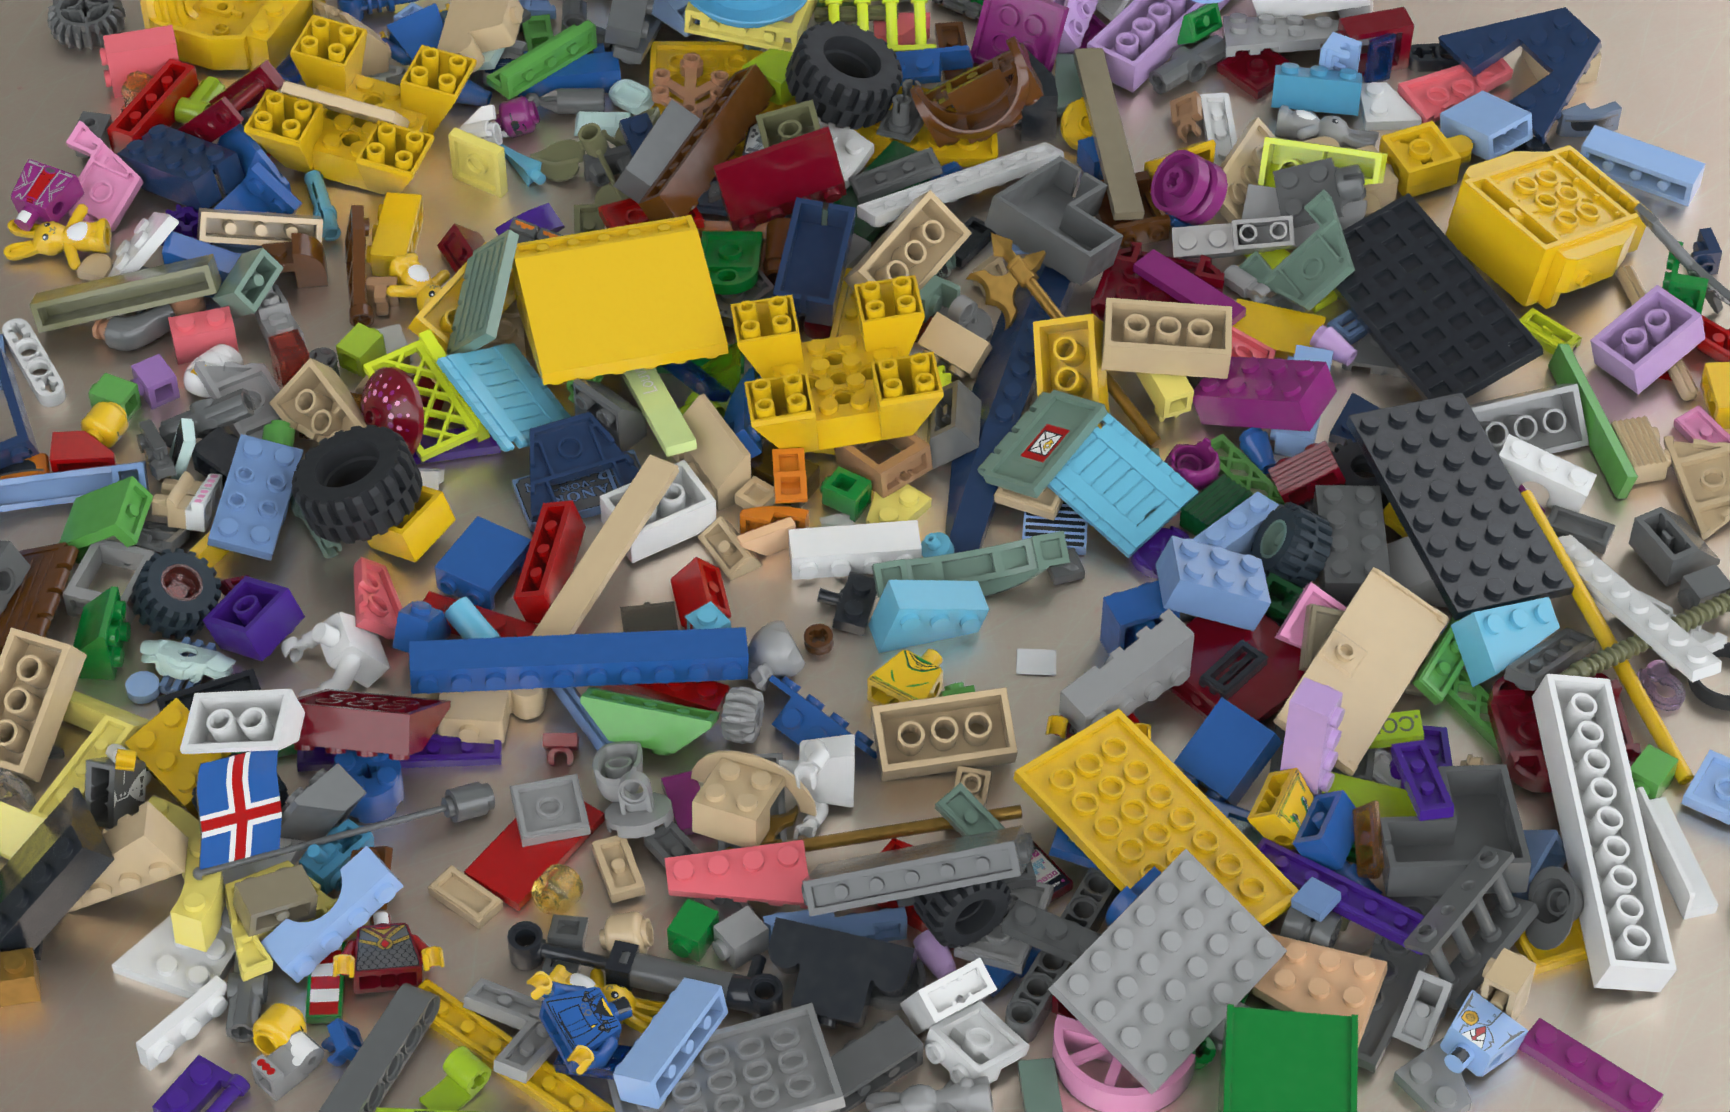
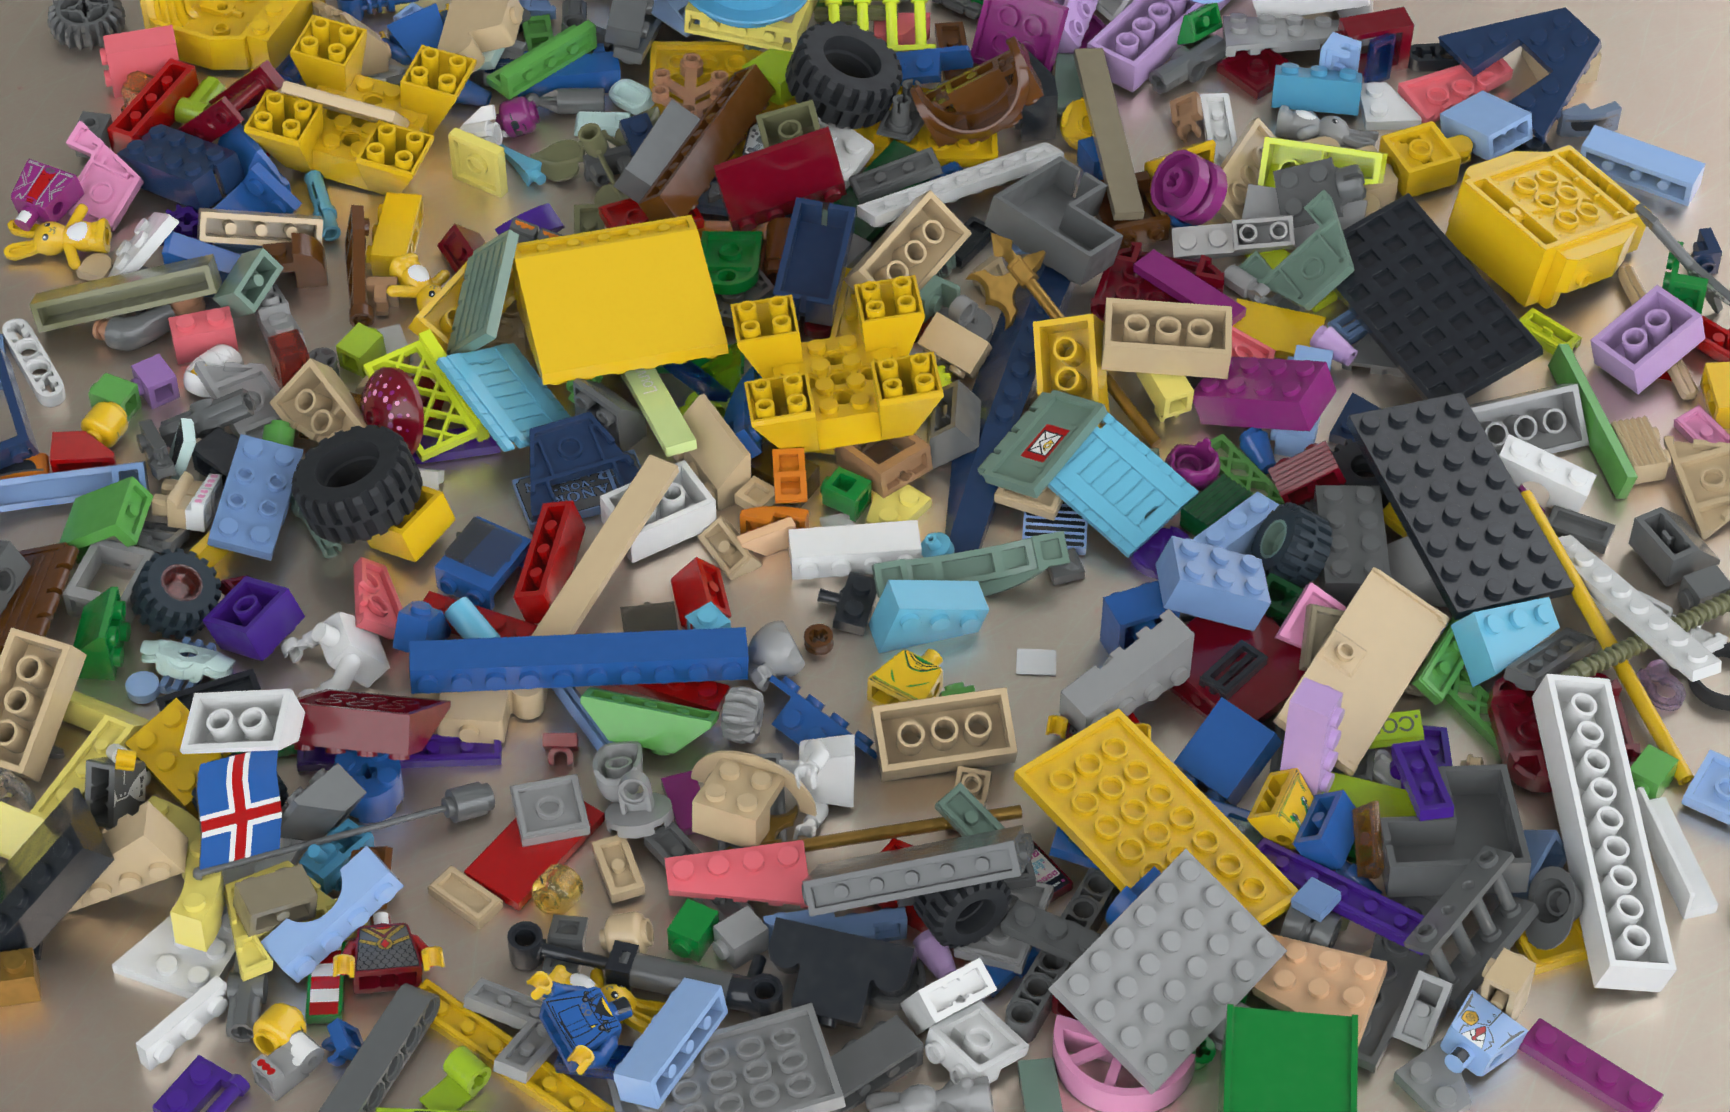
none -> clear smoke piece [445,517,522,577]

